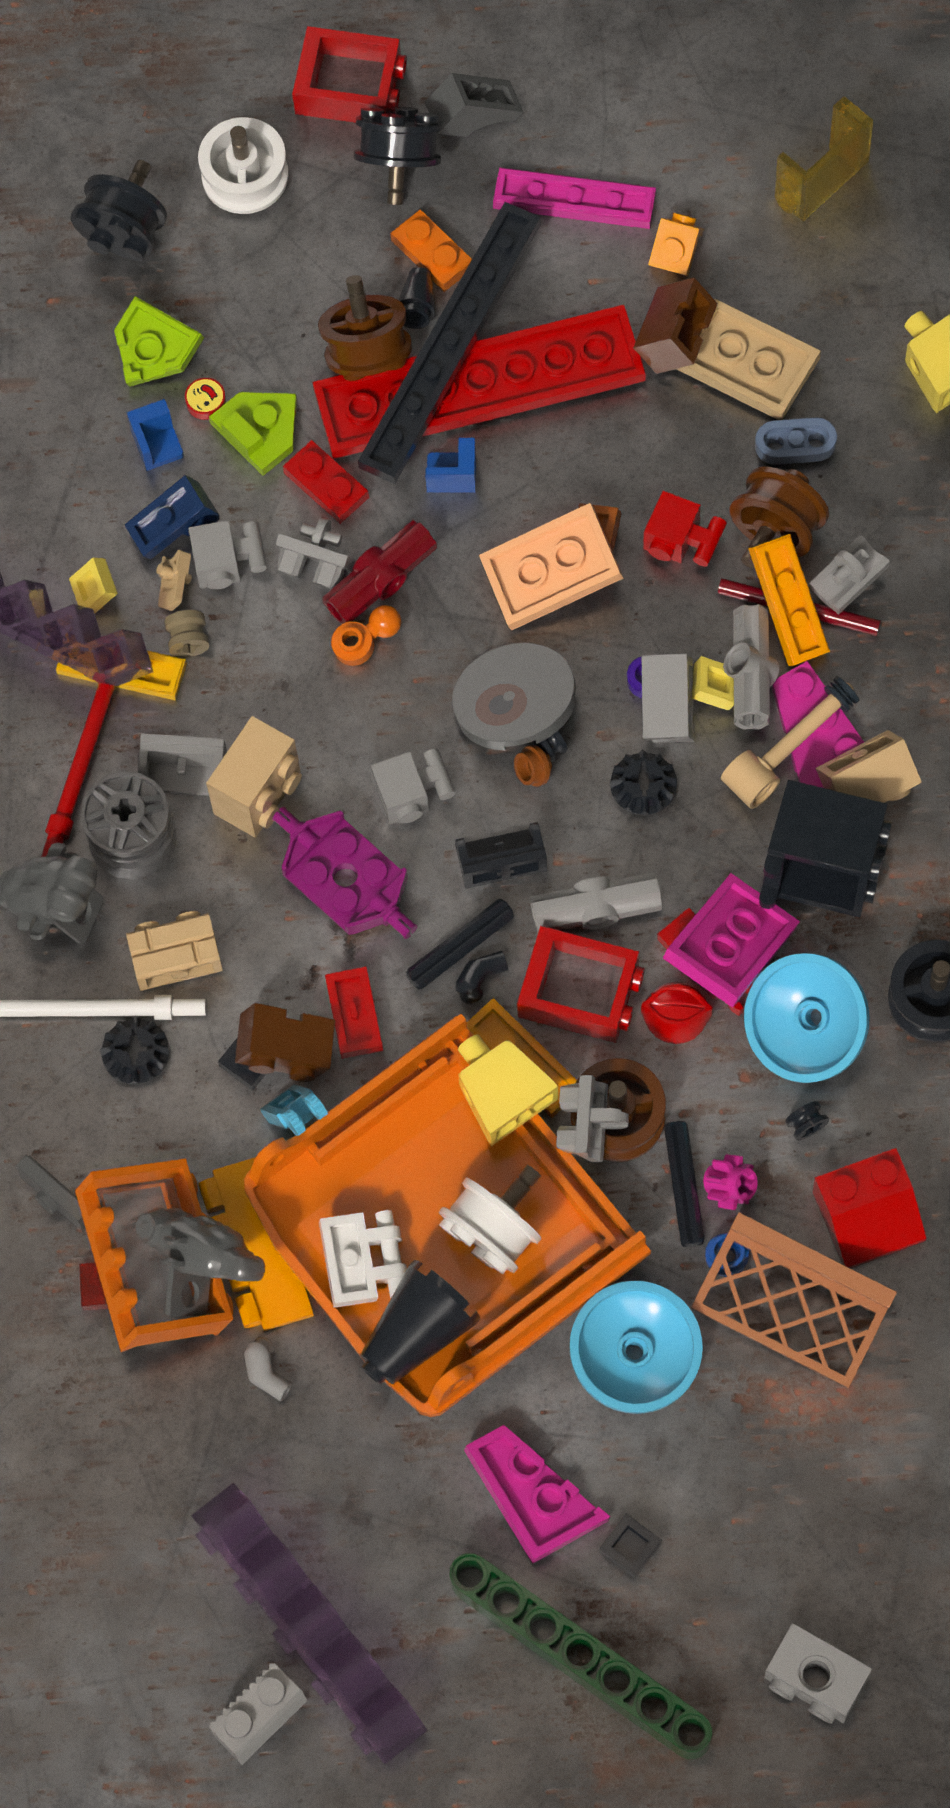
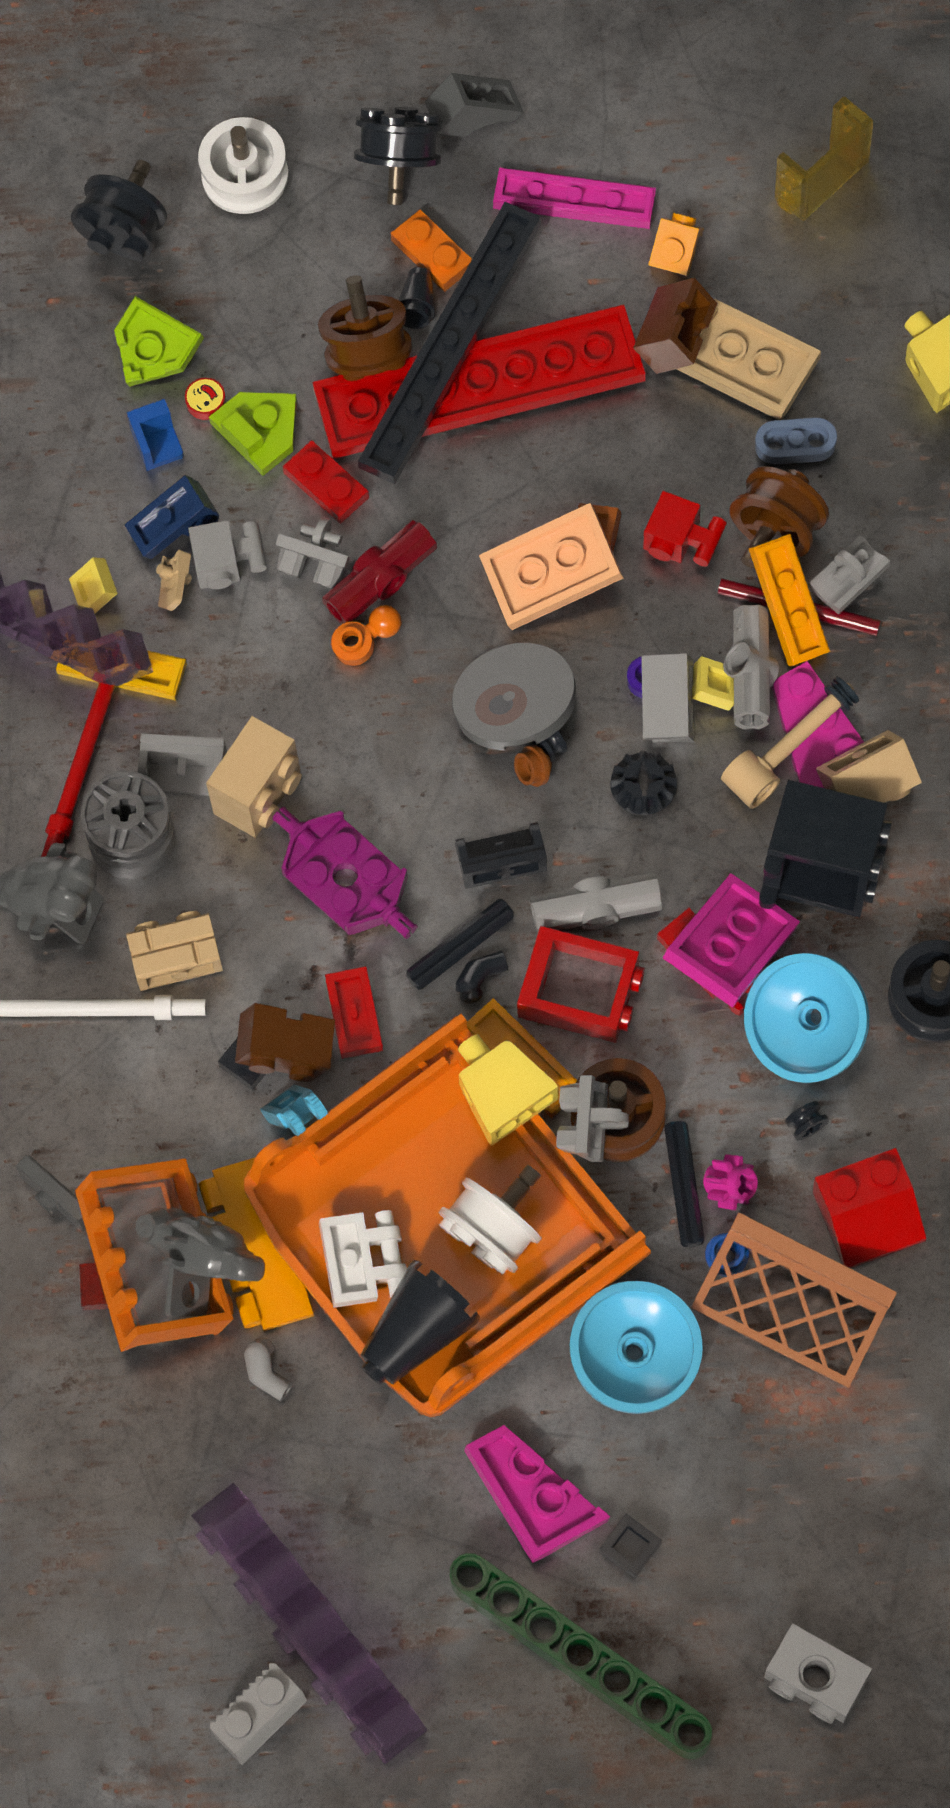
black gear [100,1016,169,1084] -> none
dark tan wheel [164,610,210,657] -> none
red window [292,26,407,123] -> none
light grey brick [370,748,456,825] -> none
blue panel [425,438,476,493] -> none
red hat [641,982,713,1044] -> none

